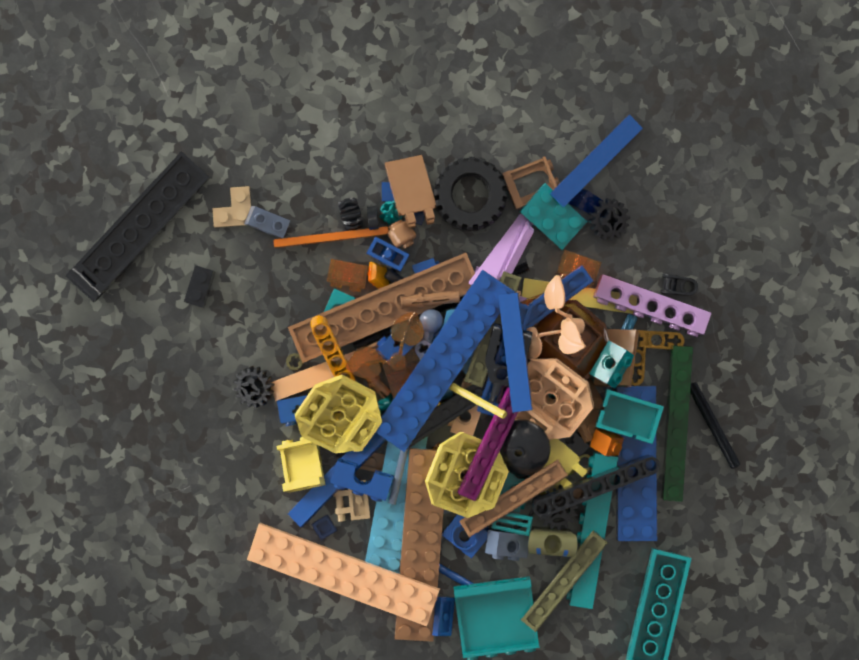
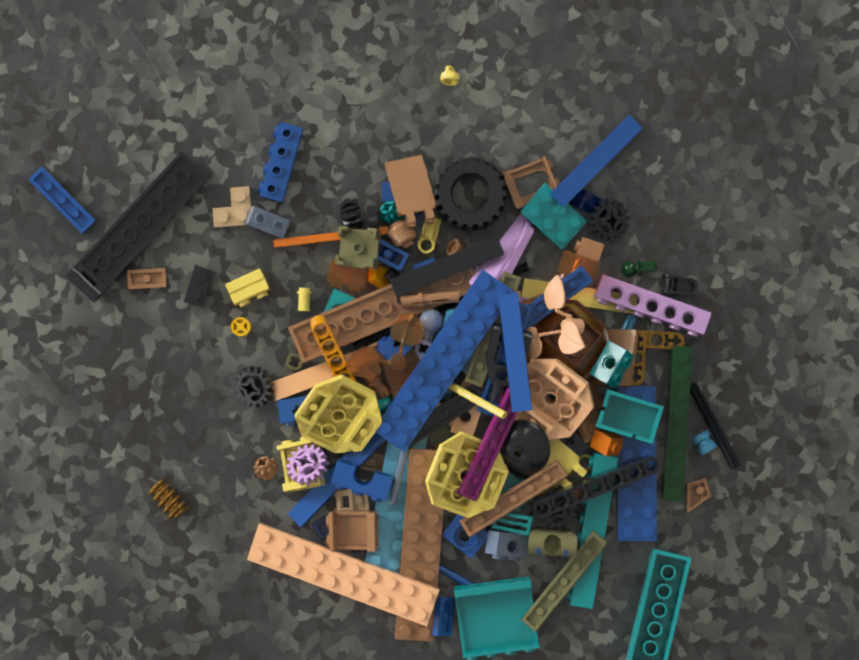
none -> blue plate [28,166,96,234]
none -> medium nougat plate [127,268,167,290]
none -> pearl gold piece [148,477,189,520]
none -> light yellow brick [225,269,270,307]
none -> yellow wheel [231,317,251,337]
none -> medium nougat gear [253,456,278,480]
none -> blue brick [258,122,304,203]
none -> lavender gear [286,444,329,486]
none -> light yellow pin [297,288,312,311]
none -> medium nougat panel [326,510,379,552]
none -> olive panel [335,226,381,270]
none -> black tile [389,236,505,297]
none -> light yellow piece [418,218,442,256]
none -> light yellow tile [440,65,460,86]
none -> medium nougat tile [446,238,466,256]
none -> medium nougat brick [573,237,605,263]
none -> dark green axle [622,260,657,277]
none -> medium nougat piece [686,478,711,513]
none -> dark azure wheel [690,429,717,456]

